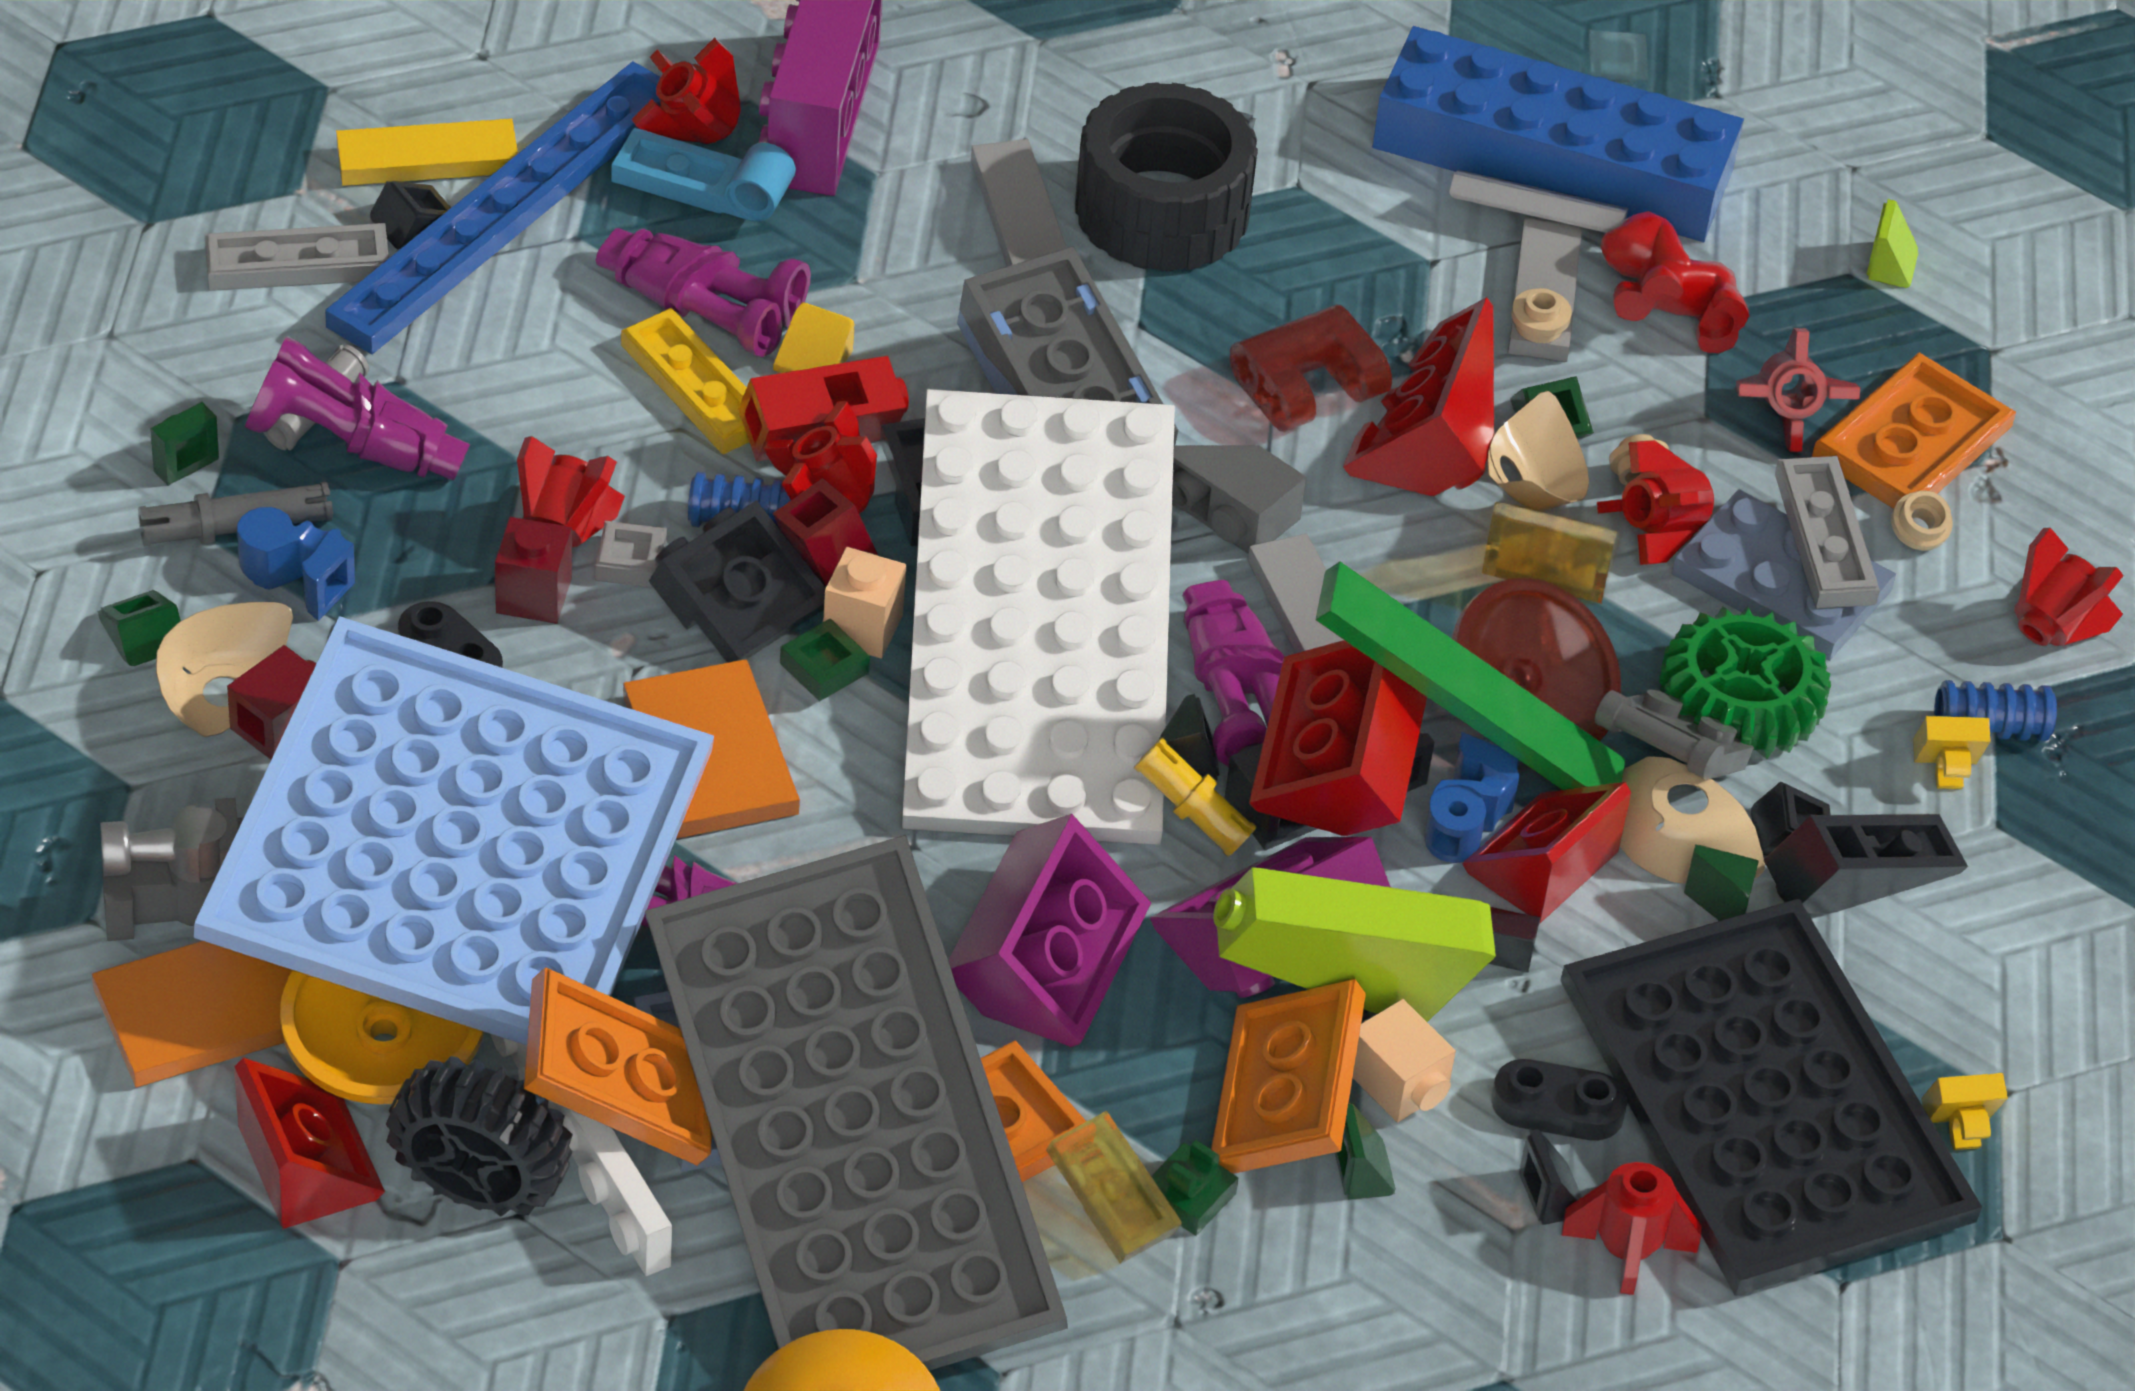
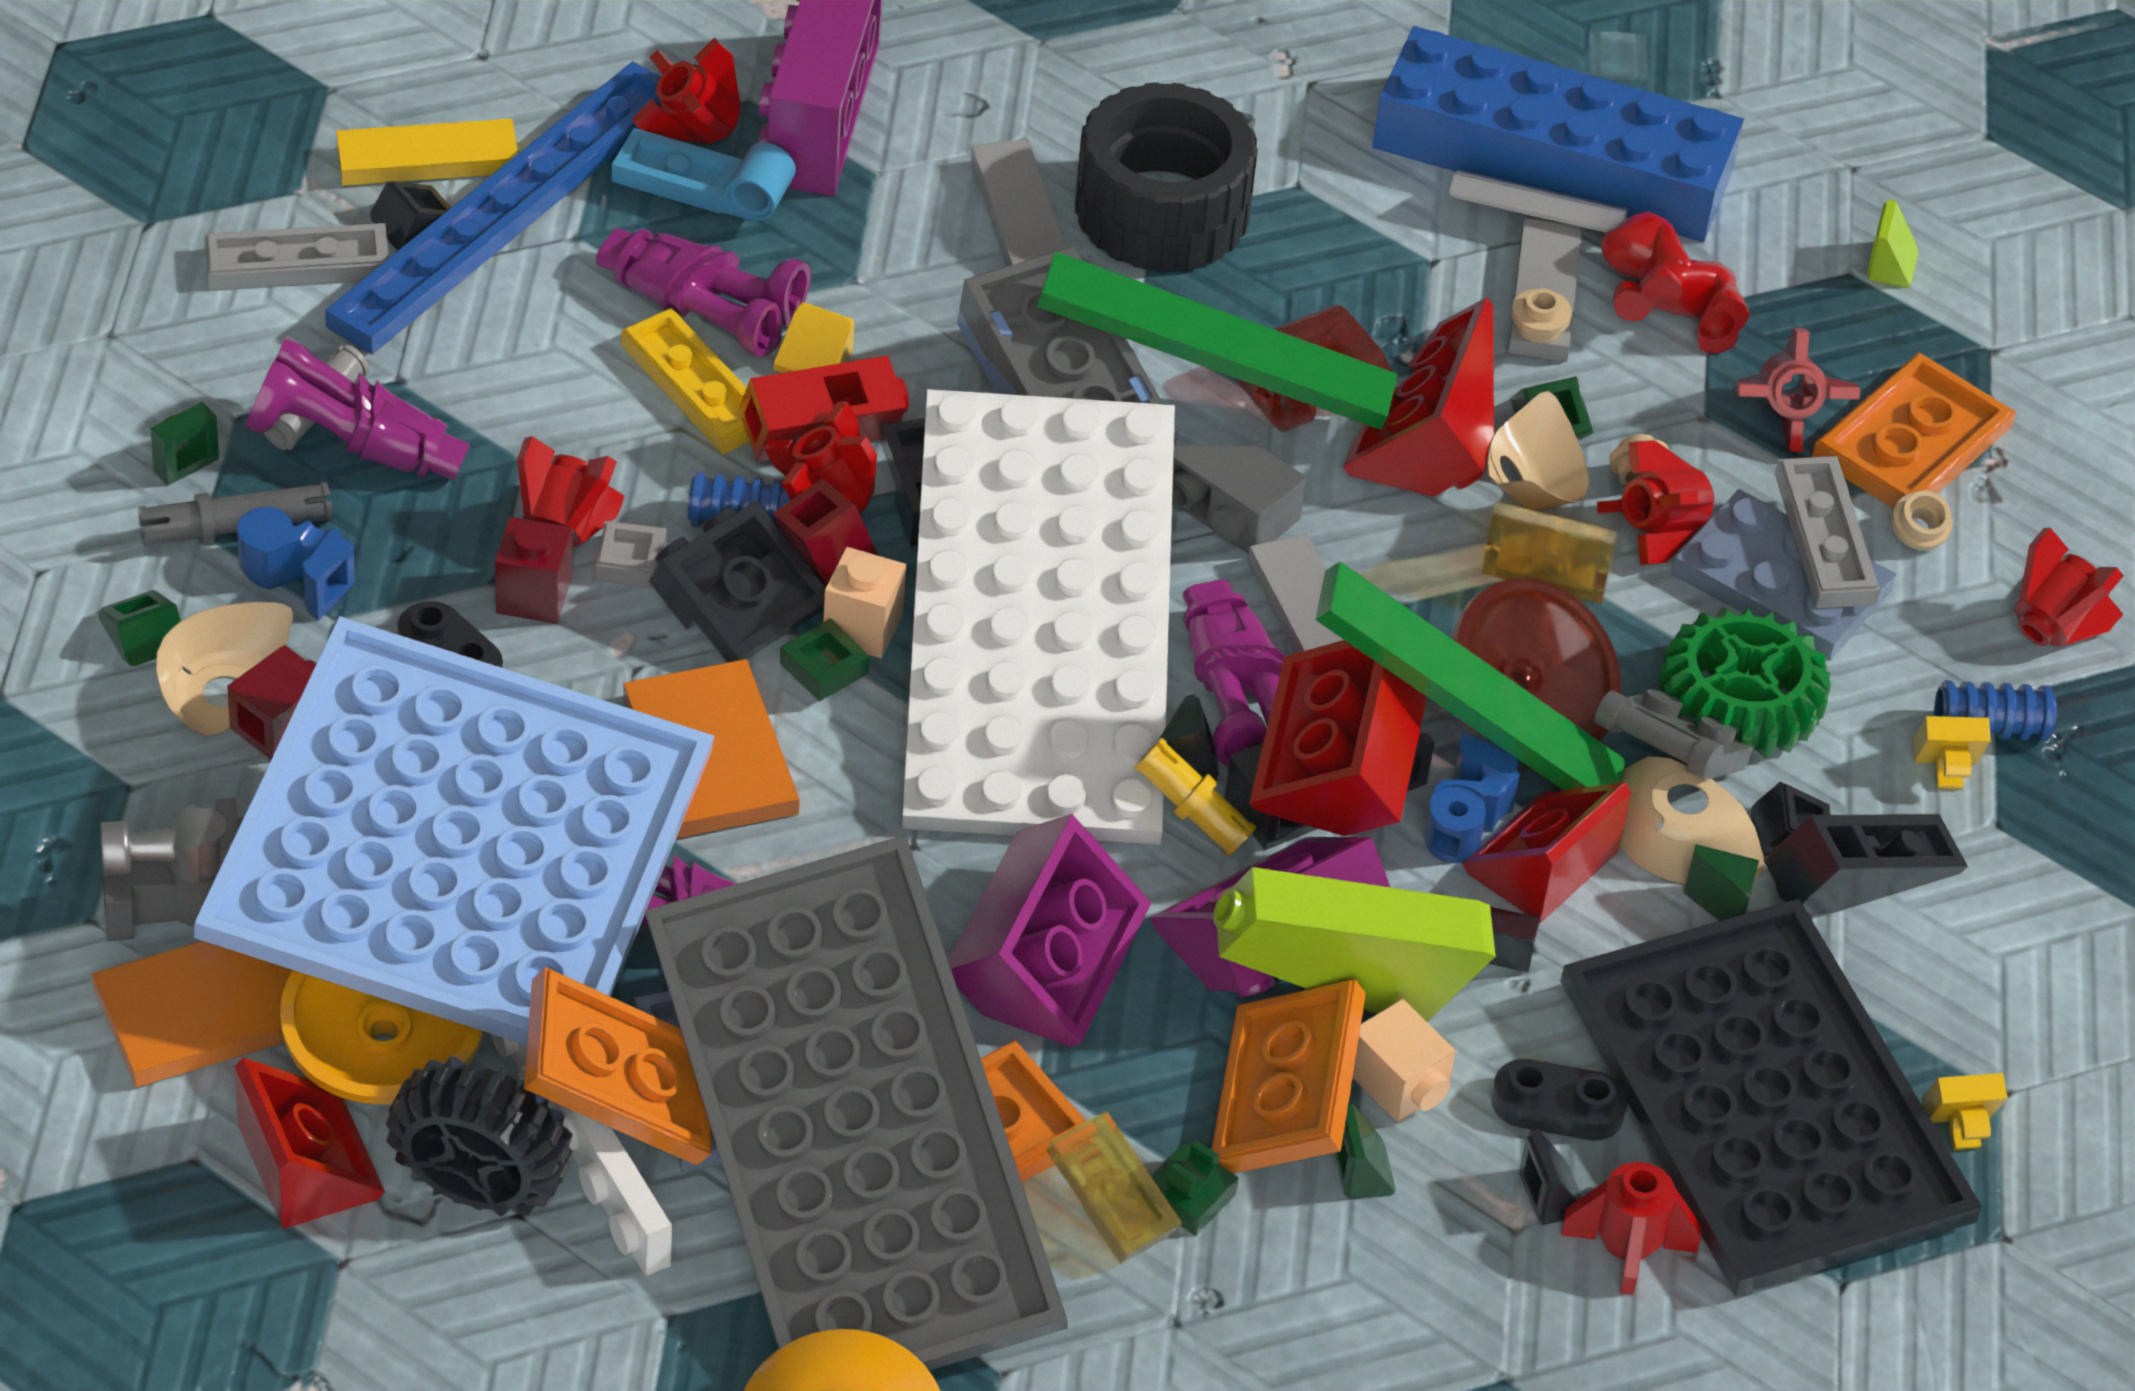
none -> green tile [1037,251,1398,430]

